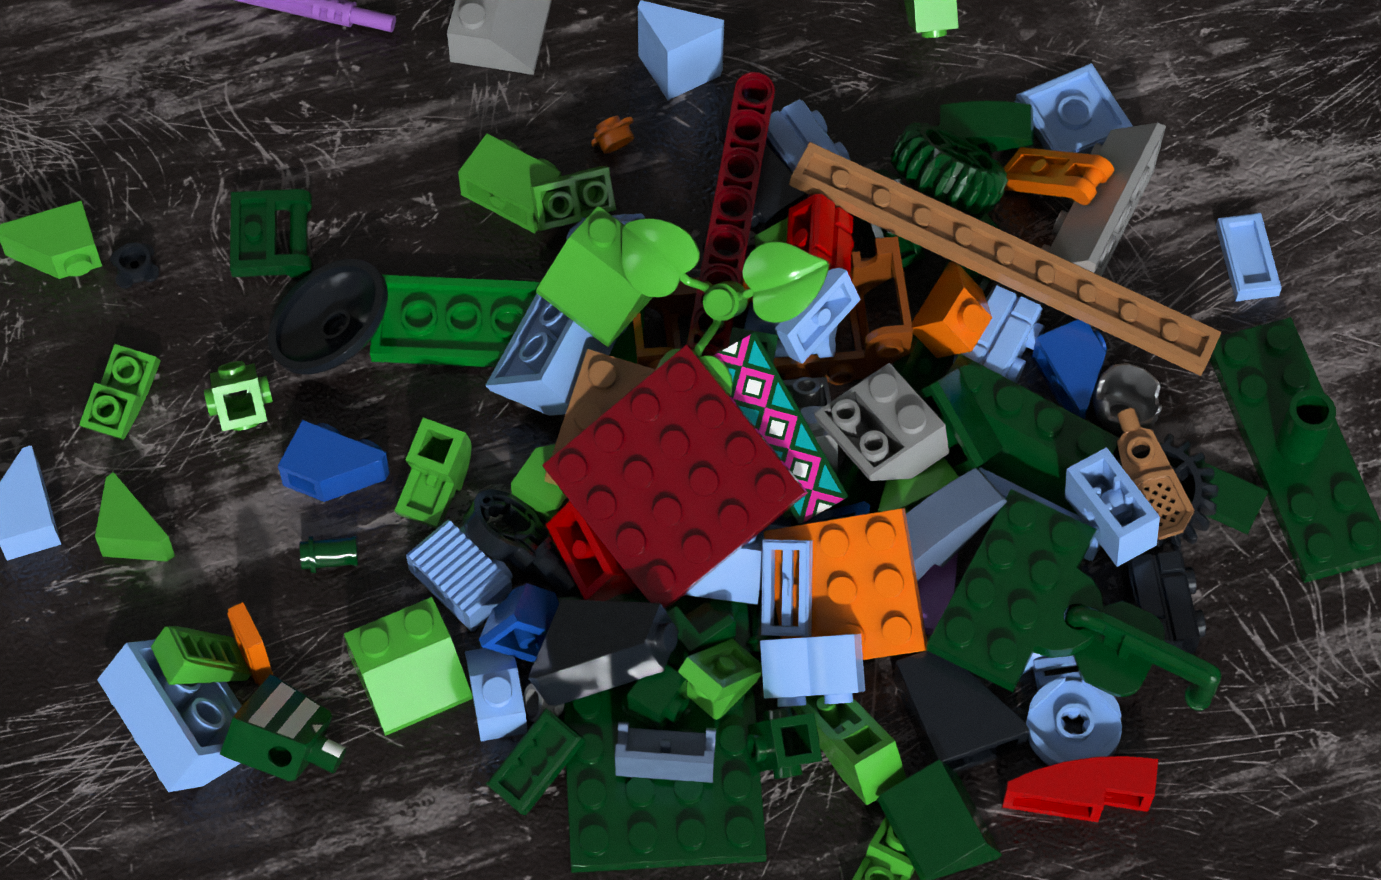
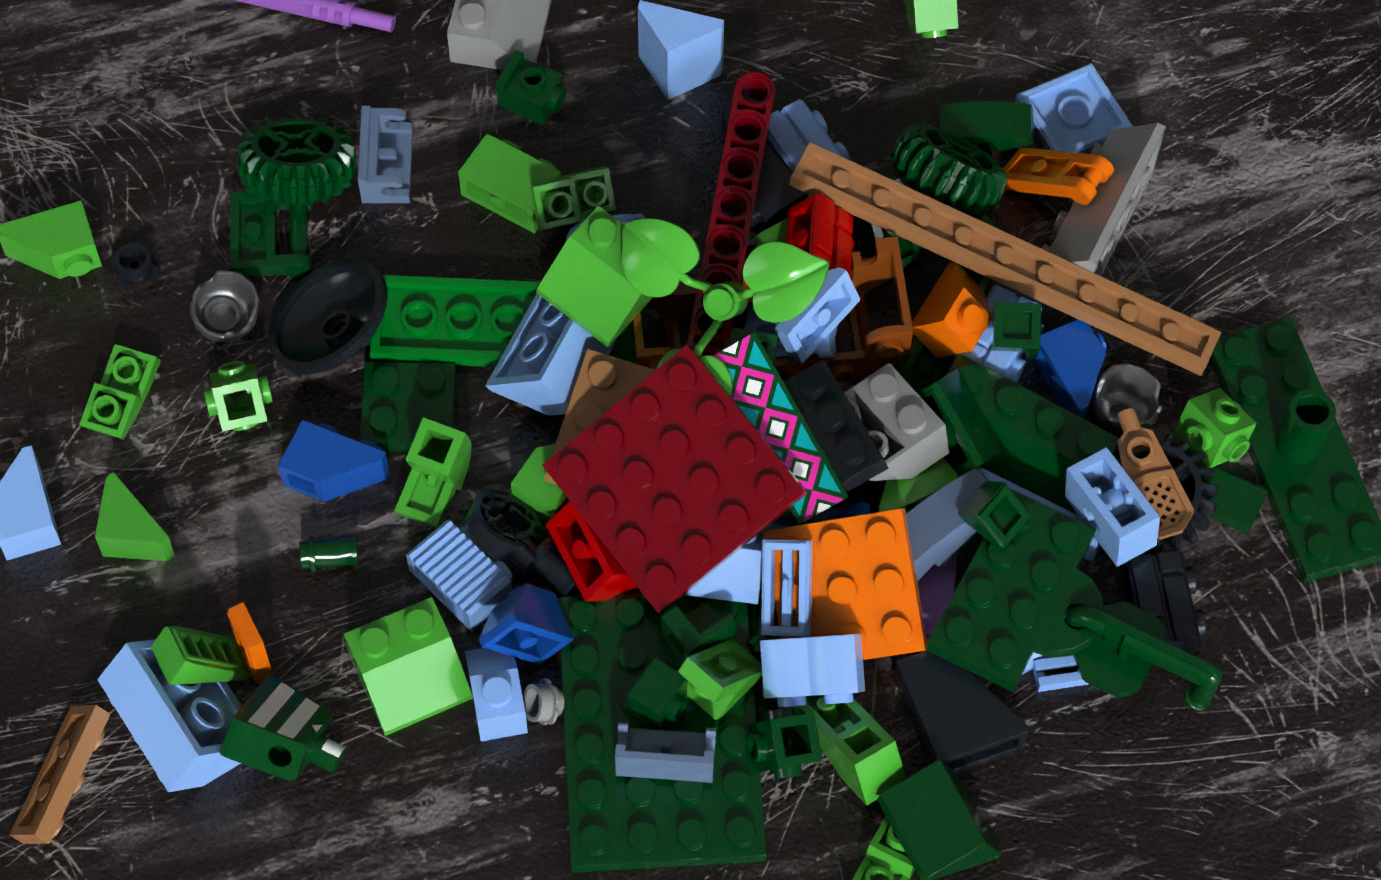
dark green plate [486,708,586,815] -> none
black slope [528,599,679,706] -> none
orange plate [591,116,635,154] -> none
red slope [1002,756,1158,822] -> none
light blue plate [1026,678,1122,766] -> none
light blue tile [1216,213,1281,302] -> none
none -> medium nougat plate [9,705,110,844]
none -> flat silver hair [190,270,260,342]
none -> dark green gear [236,115,357,207]
none -> sand blue hinge [358,106,413,203]
none -> dark green plate [360,362,457,452]
none -> dark green brick [496,50,567,126]
none -> black plate [784,360,889,492]
none -> dark green slope [958,481,1031,549]
none -> dark green panel [991,302,1041,359]
none -> bright green brick [1173,388,1257,468]

